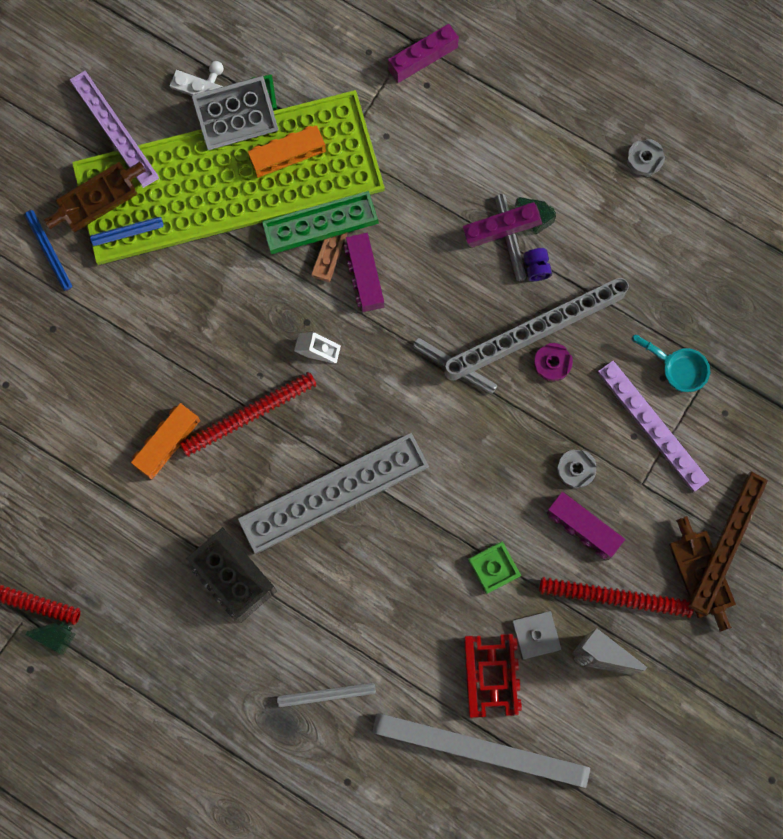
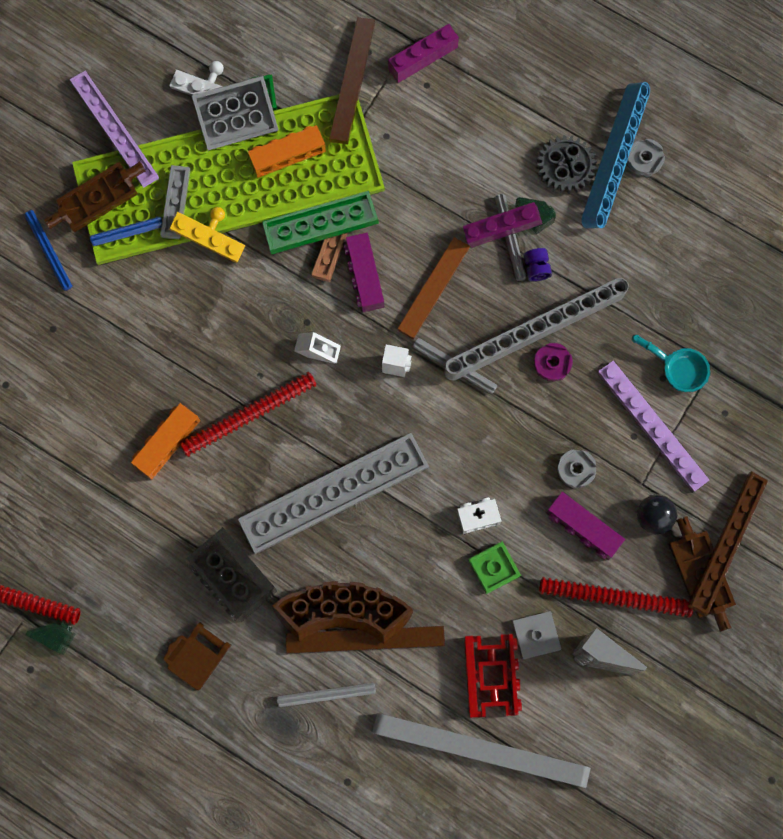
none -> light grey plate [161,165,190,239]
none -> reddish brown piece [164,622,232,690]
none -> yellow plate [169,207,245,263]
none -> reddish brown brick [272,581,413,644]
none -> reddish brown tile [286,626,445,654]
none -> reddish brown tile [330,17,375,145]
none -> white piece [382,345,412,377]
none -> dark orange tile [397,237,470,340]
none -> white brick [457,498,502,534]
none -> dark grey gear [537,135,597,194]
none -> dark azure beam [582,82,650,229]
none -> black piece [637,494,678,535]

